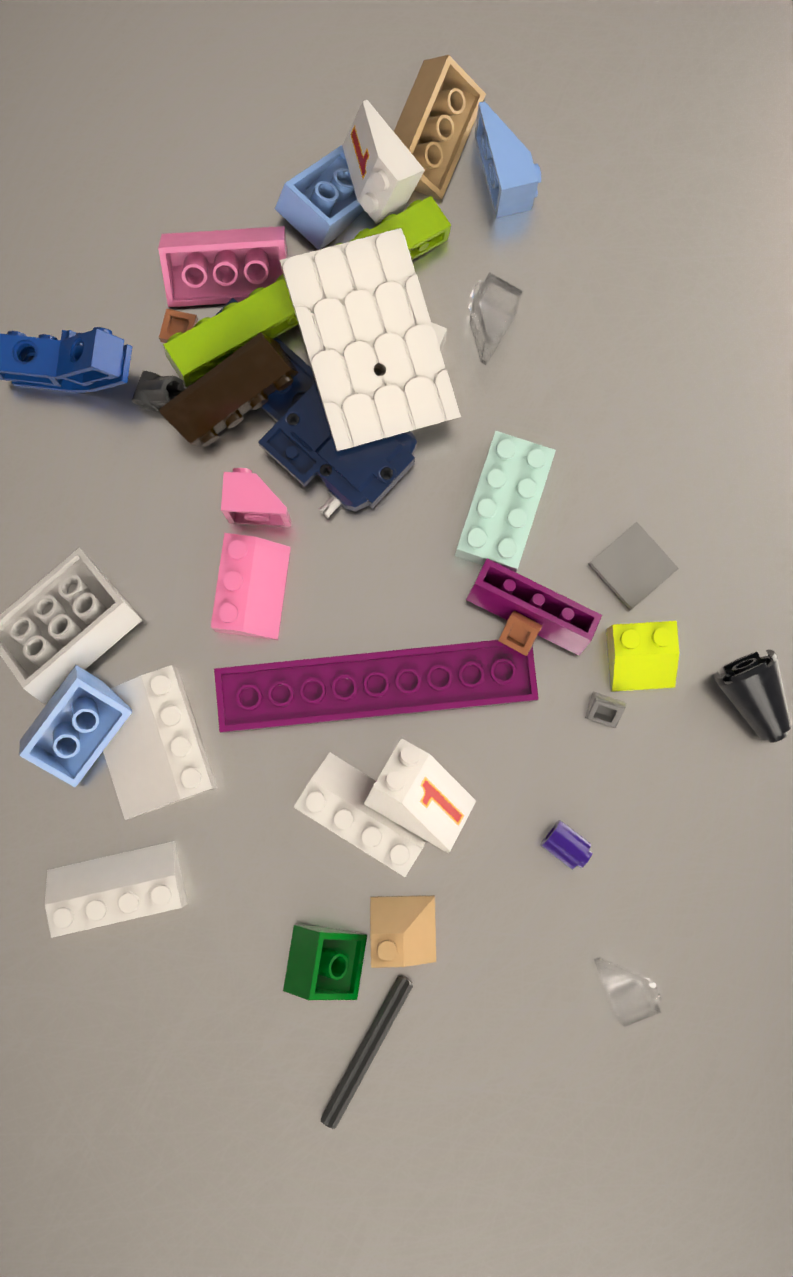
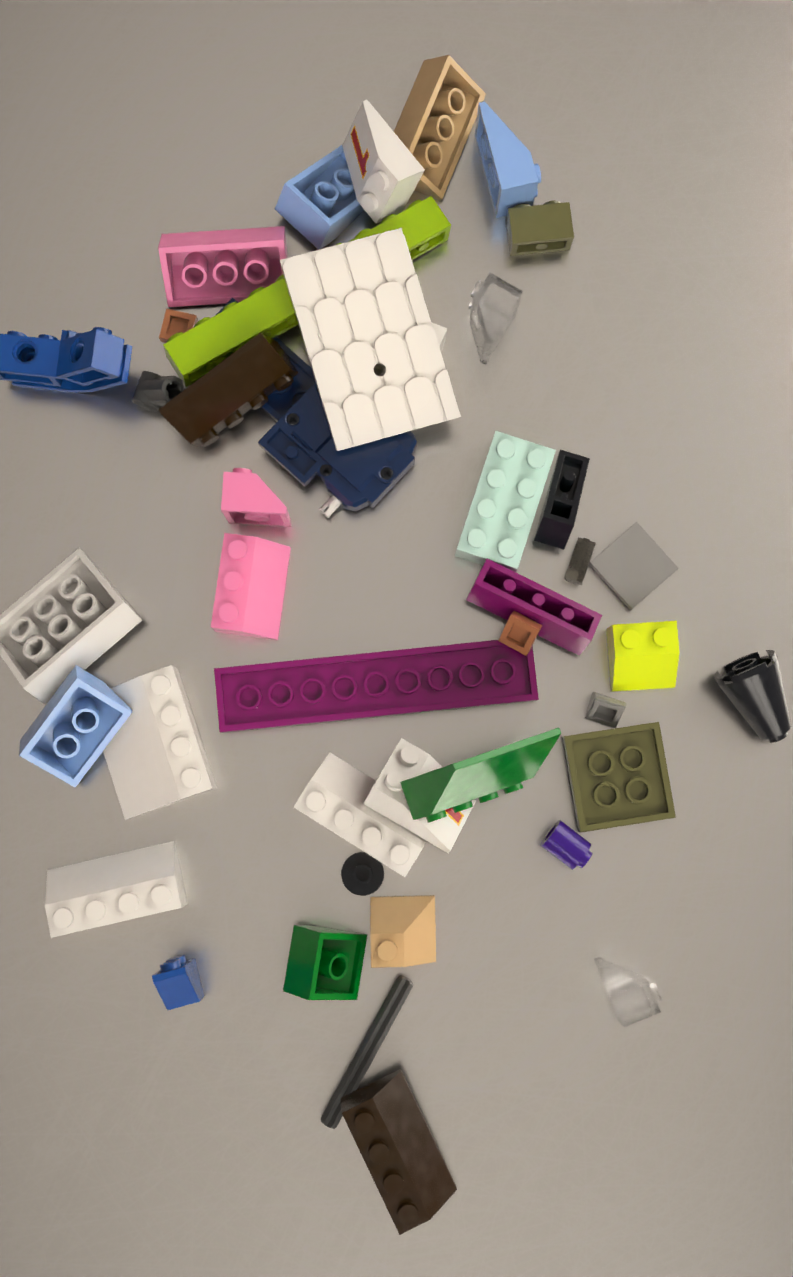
none -> blue slope [152,955,204,1011]
none -> black piece [341,852,384,896]
none -> dark brown slope [341,1069,457,1235]
none -> green slope [400,727,561,823]
none -> olive brick [506,200,574,256]
none -> black slope [534,450,590,550]
none -> olive plate [563,722,676,833]
none -> clear smoke piece [564,537,596,585]

